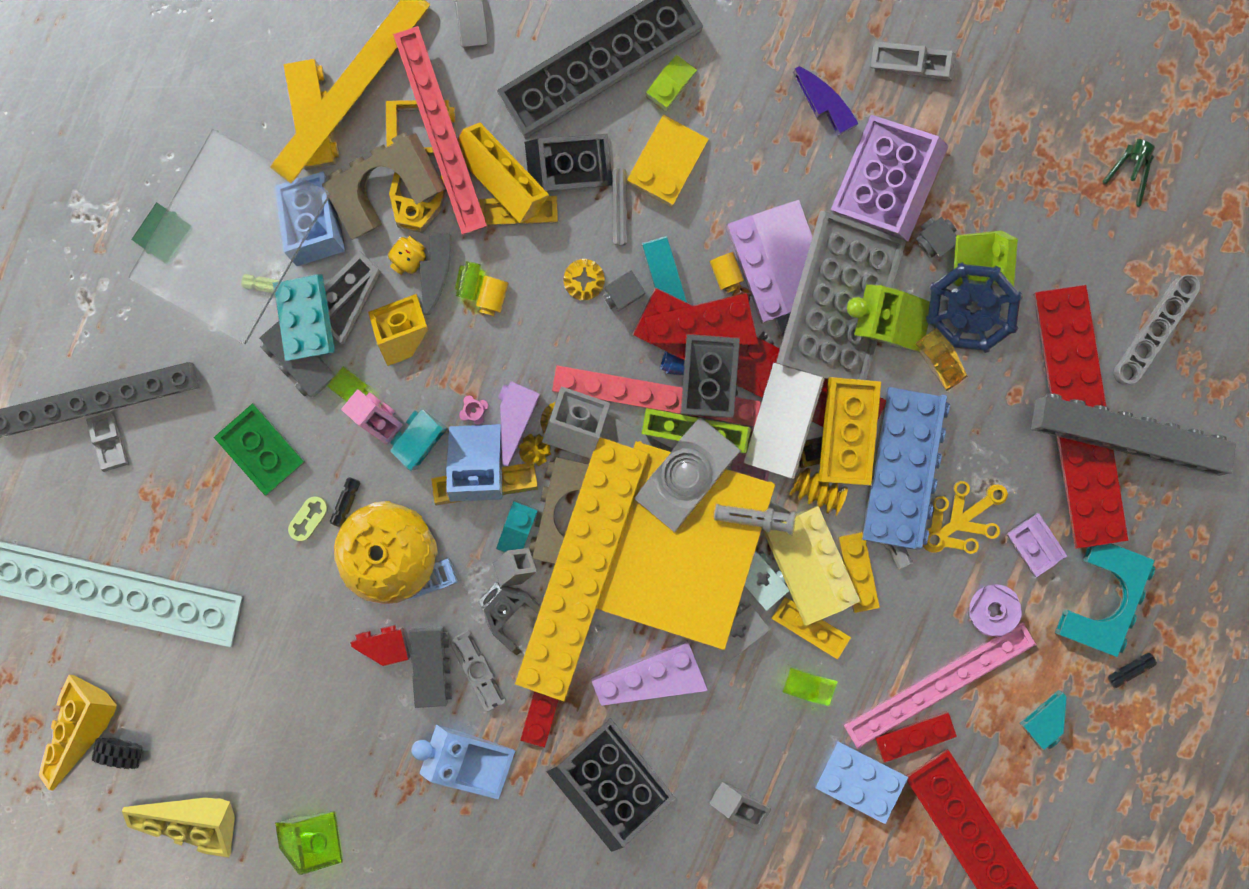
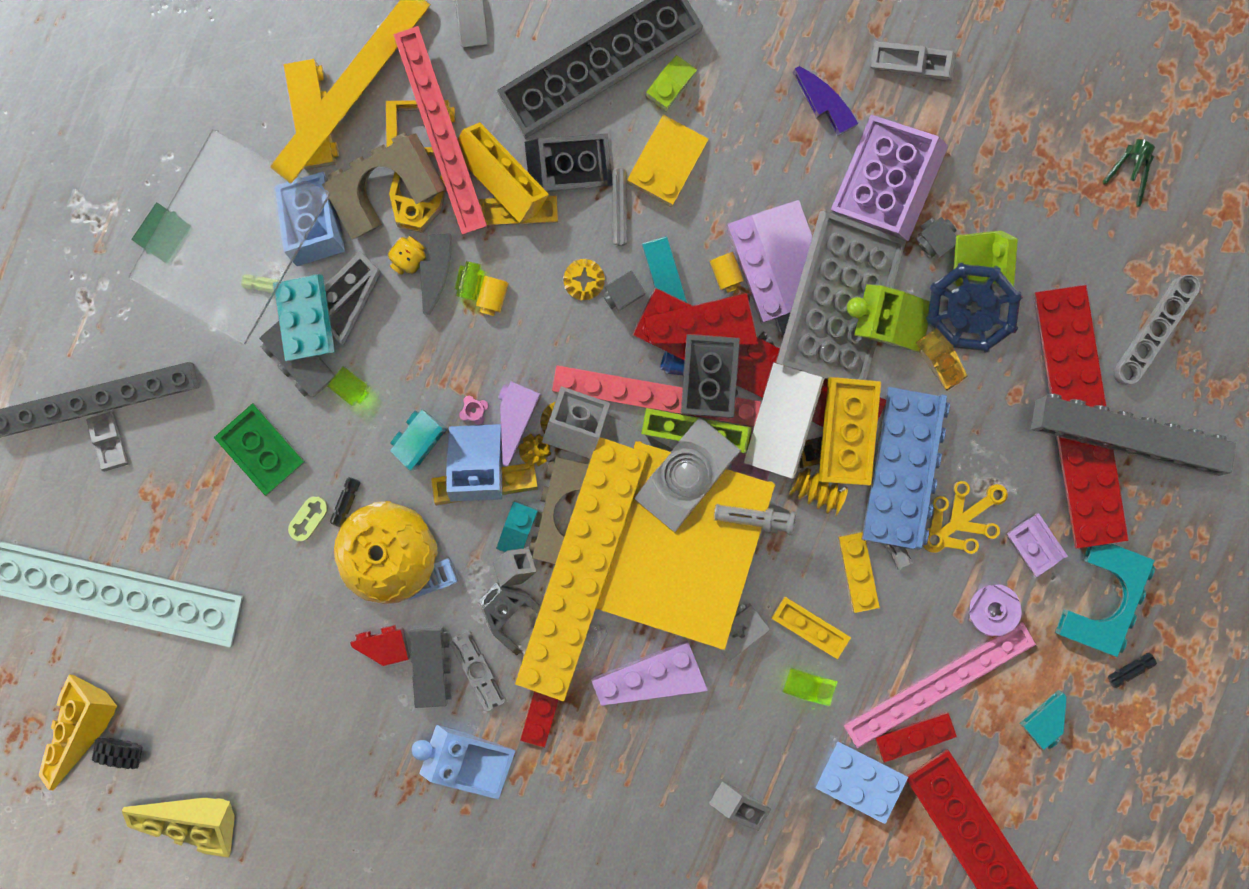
clear neon green slope [275,811,343,875] -> none
bright pink brick [341,389,403,445] -> none
yellow slope [368,294,428,366] -> none
black slope [546,718,675,852] -> none
light aqua brick [745,551,789,611] -> none
light yellow slope [763,506,860,626] -> none

